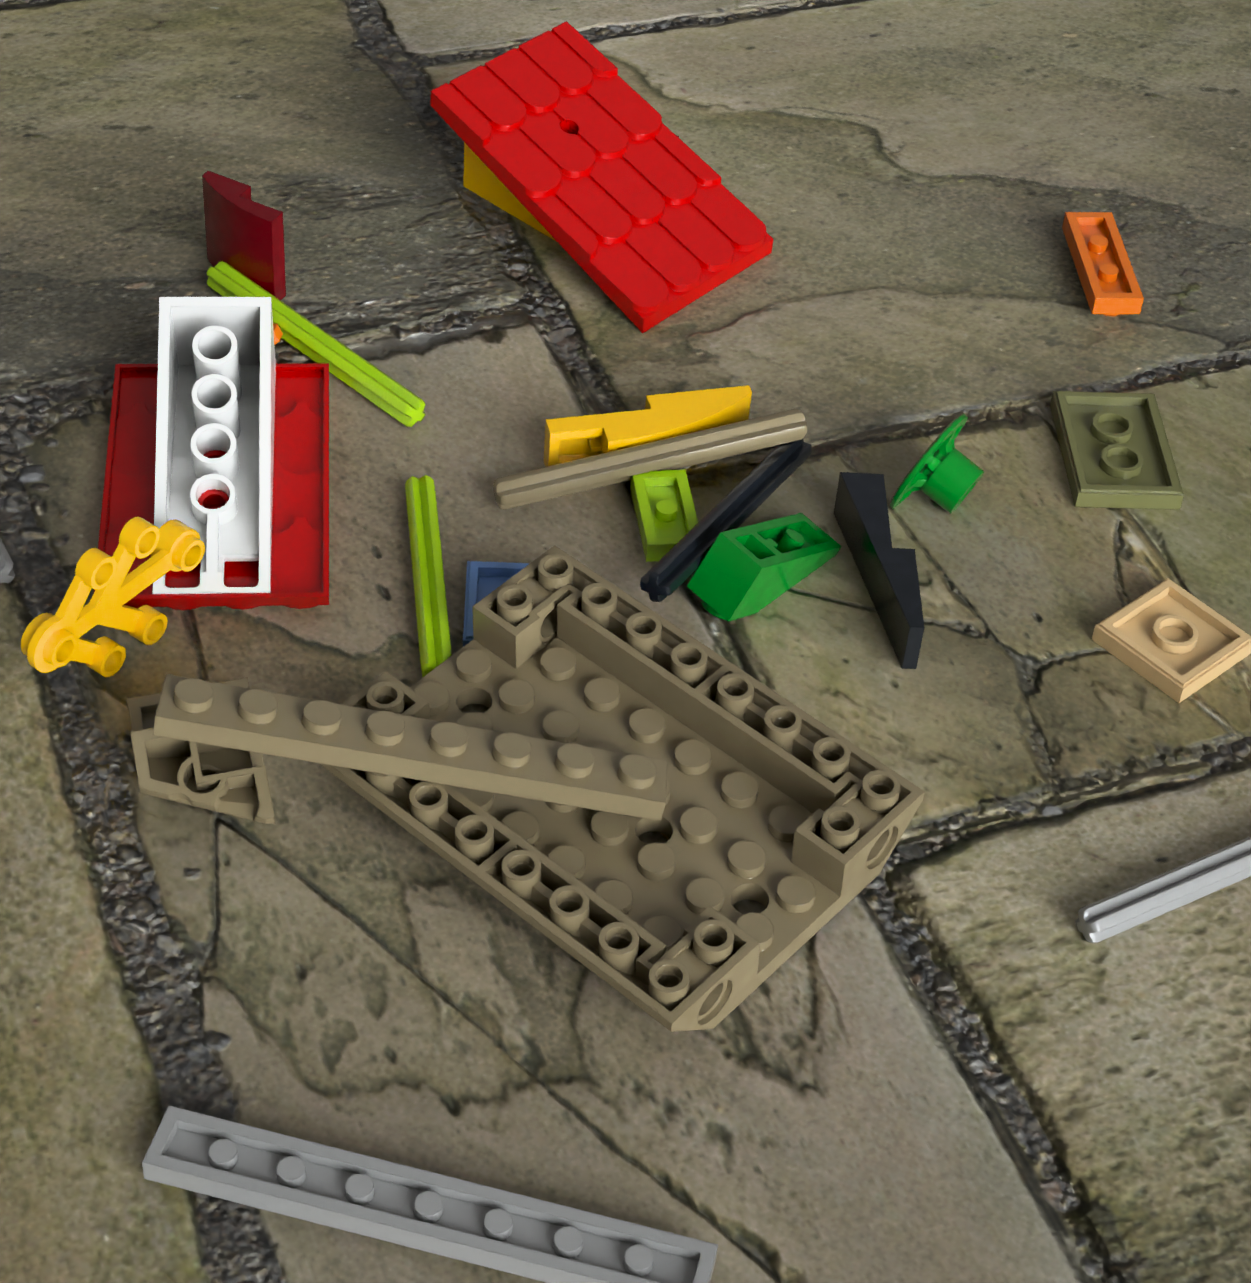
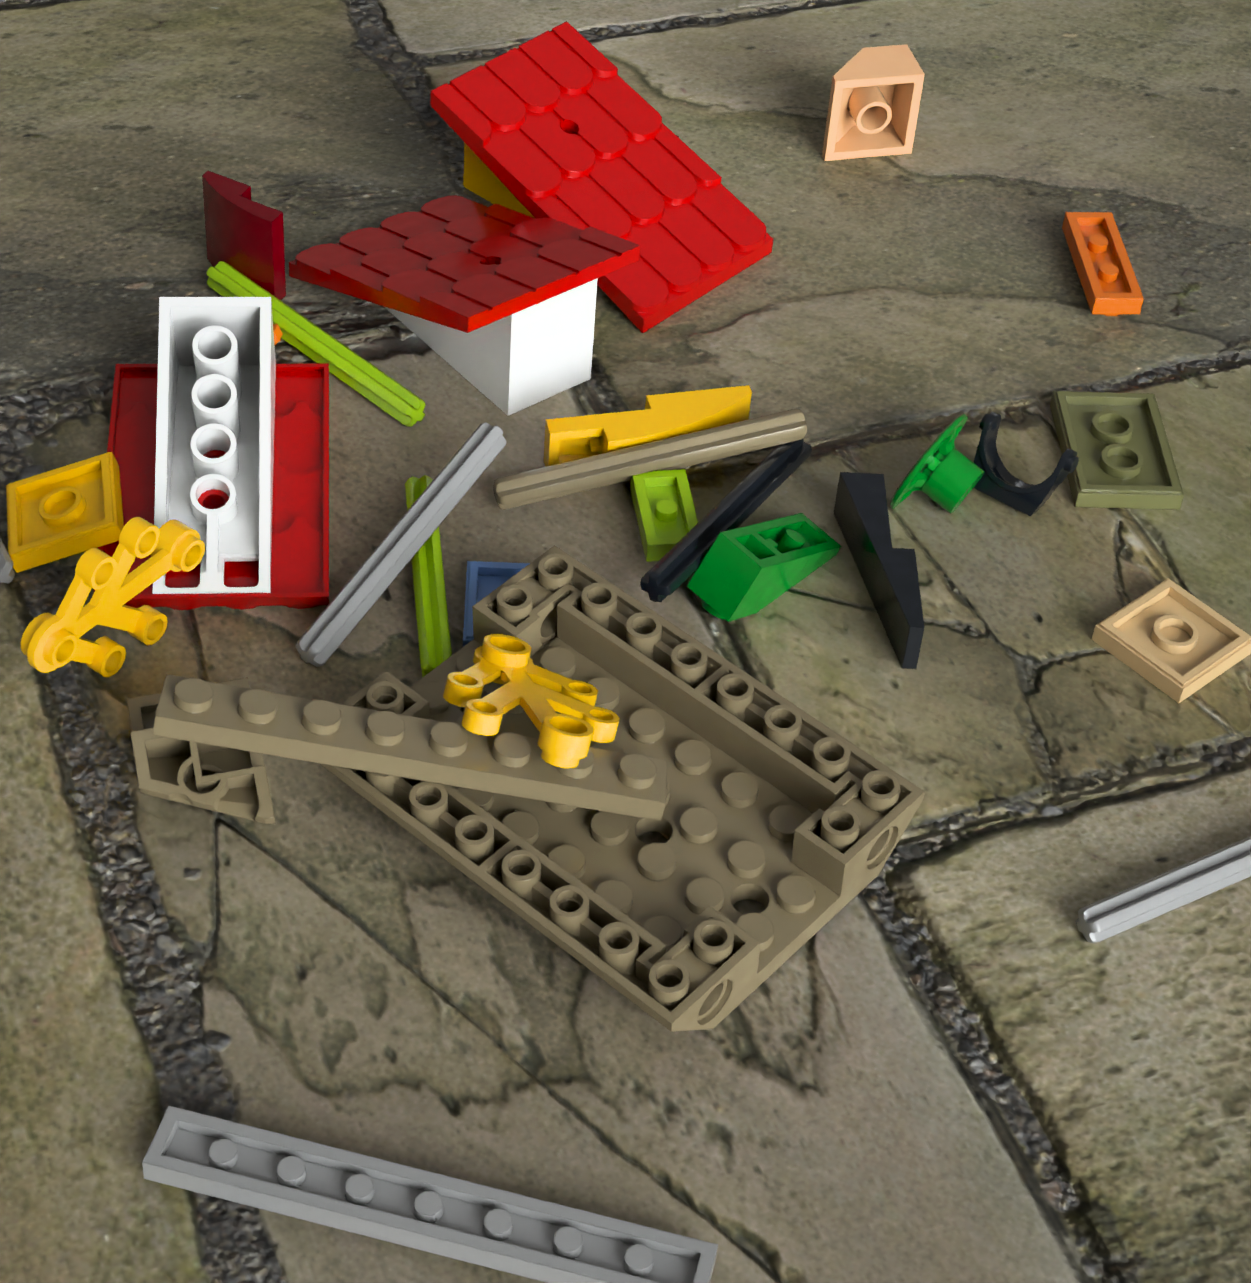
none -> yellow tile [6,452,124,573]
none -> red piece [289,195,640,416]
none -> light grey axle [296,422,506,667]
none -> yellow plant [443,634,620,768]
none -> light nougat slope [822,44,925,161]
none -> black helmet [974,411,1079,516]

